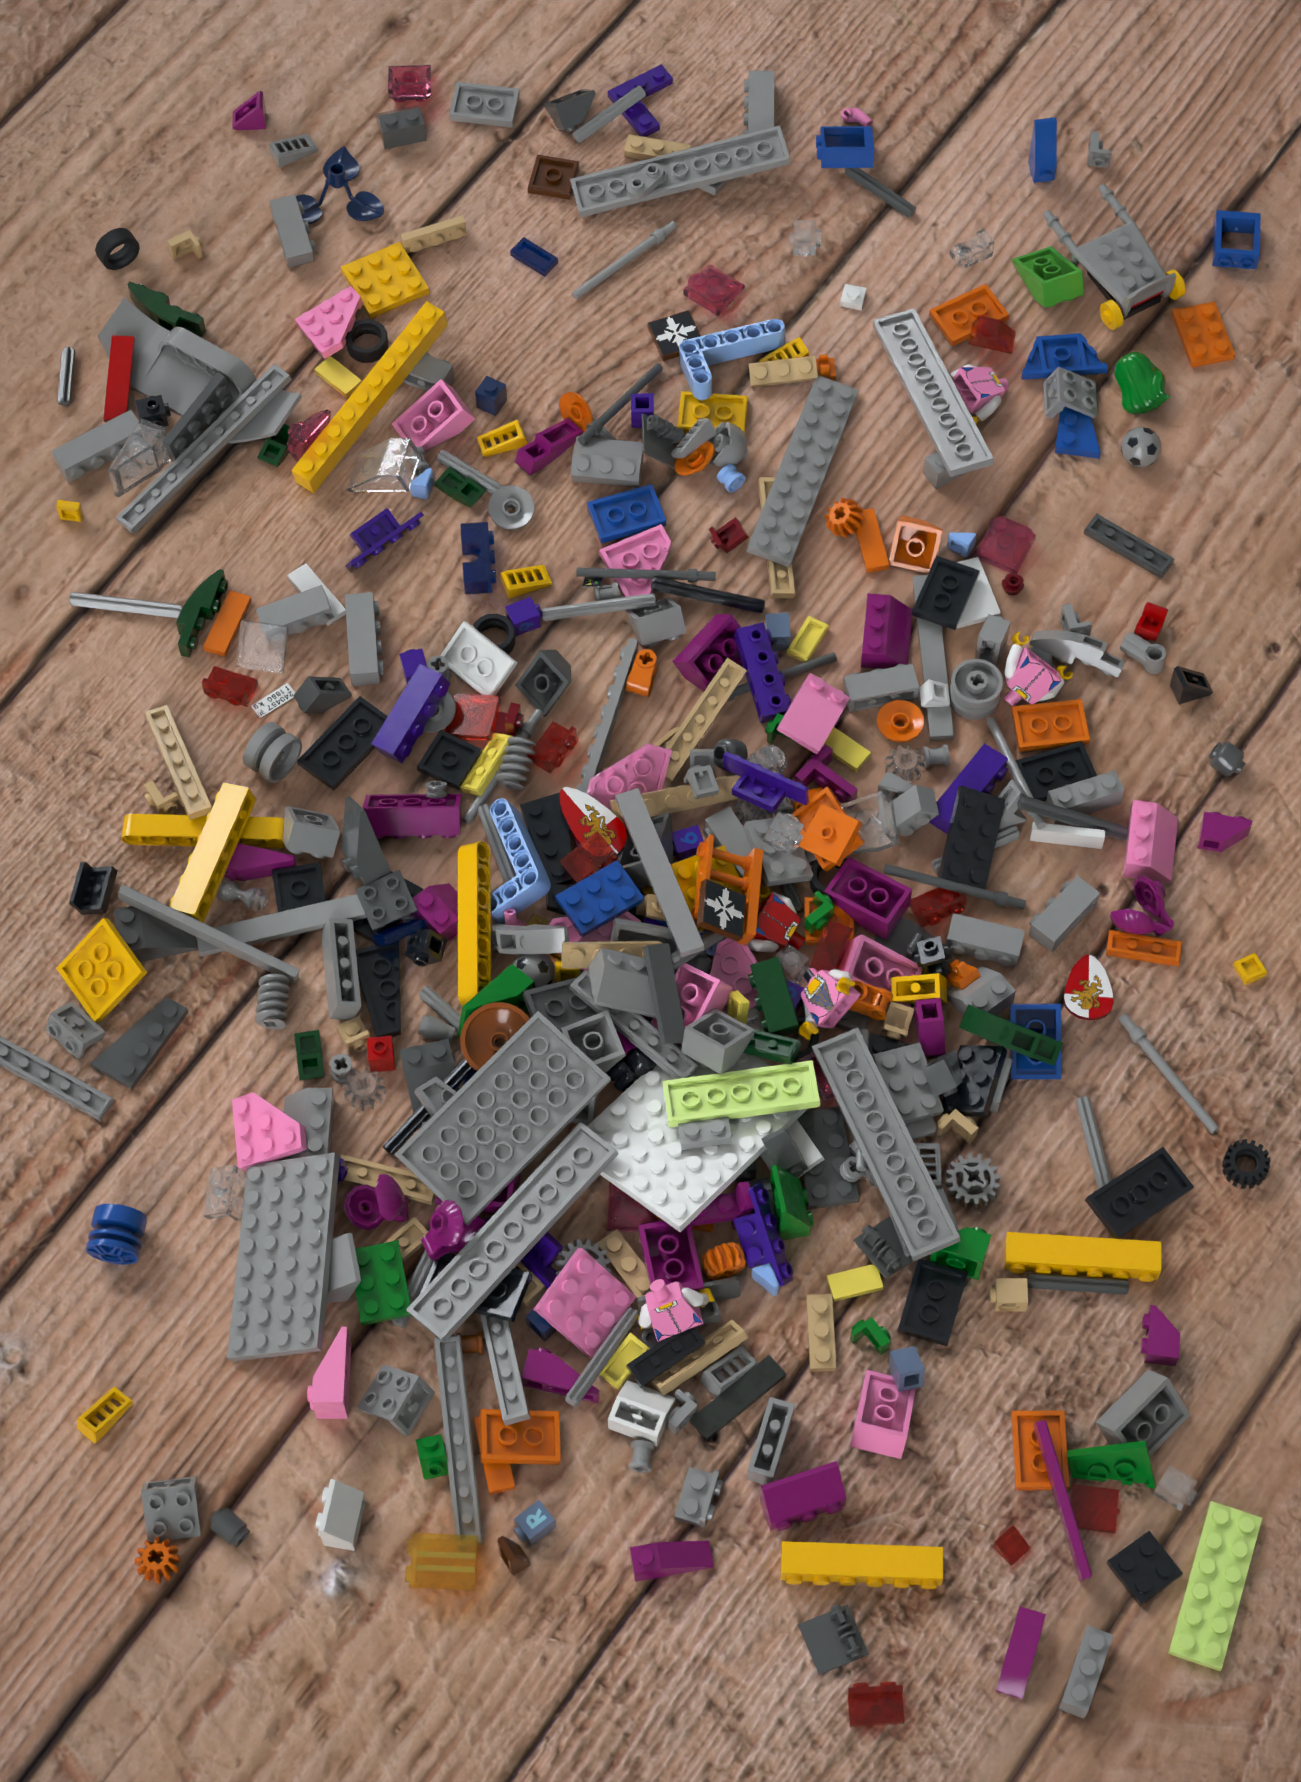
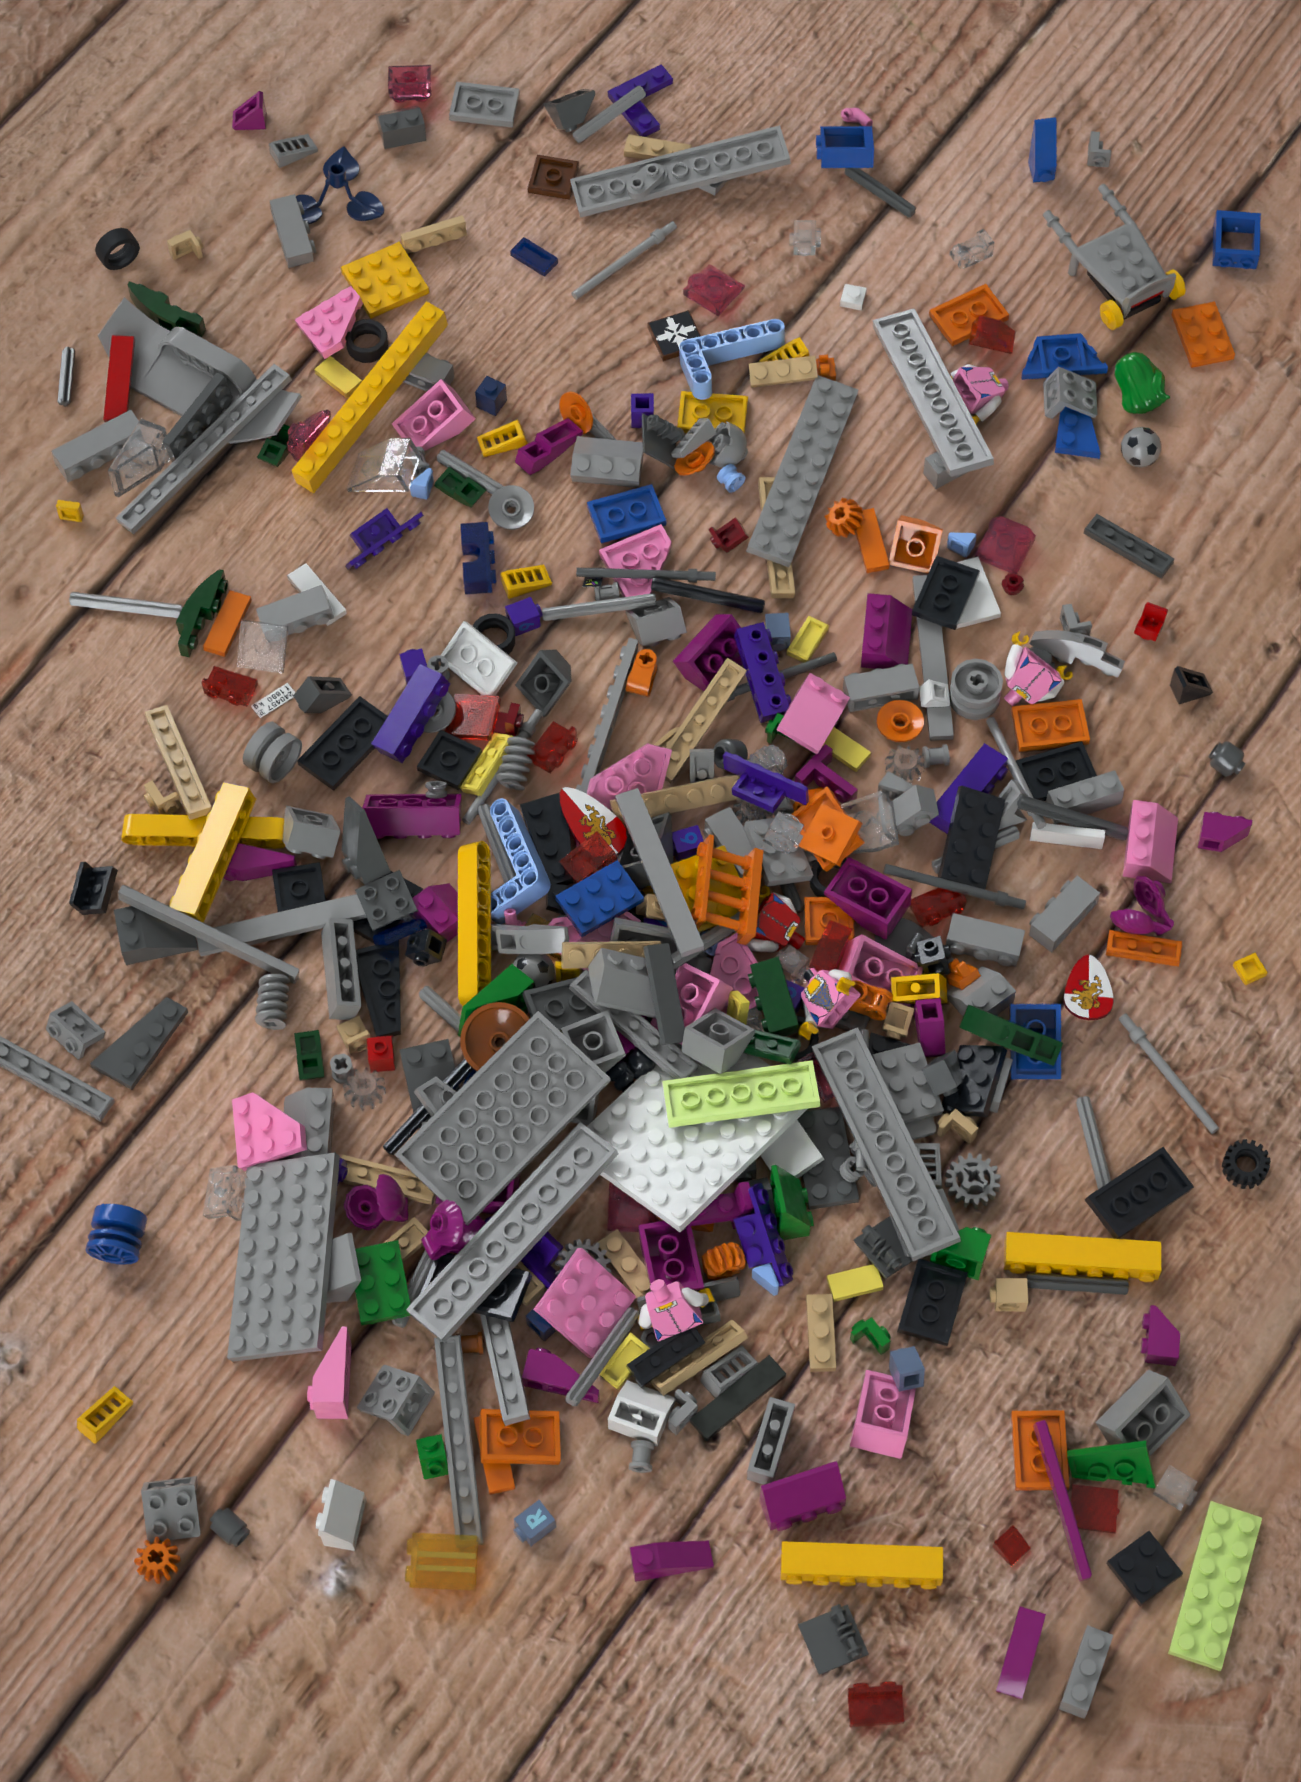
yellow plate [56,918,147,1023] -> none
black brick [135,395,171,431] -> none
clear piece [215,877,269,912] -> none
light grey brick [345,592,384,686] -> none
light grey cone [417,1014,456,1042] -> none
reddish brown slope [497,1536,530,1575] -> none
dark grey bar [578,363,663,445] -> none
light grey bracket [674,1467,723,1528] -> none
light grey plate [678,1117,732,1150] -> none
light grey bracket [683,765,719,799] -> none
tile [697,879,746,942] -> none
light grey brick [744,71,774,134] -> none
dark grey slope [761,1127,809,1178] -> none
green bracket [804,891,834,934] -> none
light grey brick [975,614,1011,667] -> none
bright green slope [1012,246,1084,308] -> none
light grey piece [1120,632,1166,674] -> none

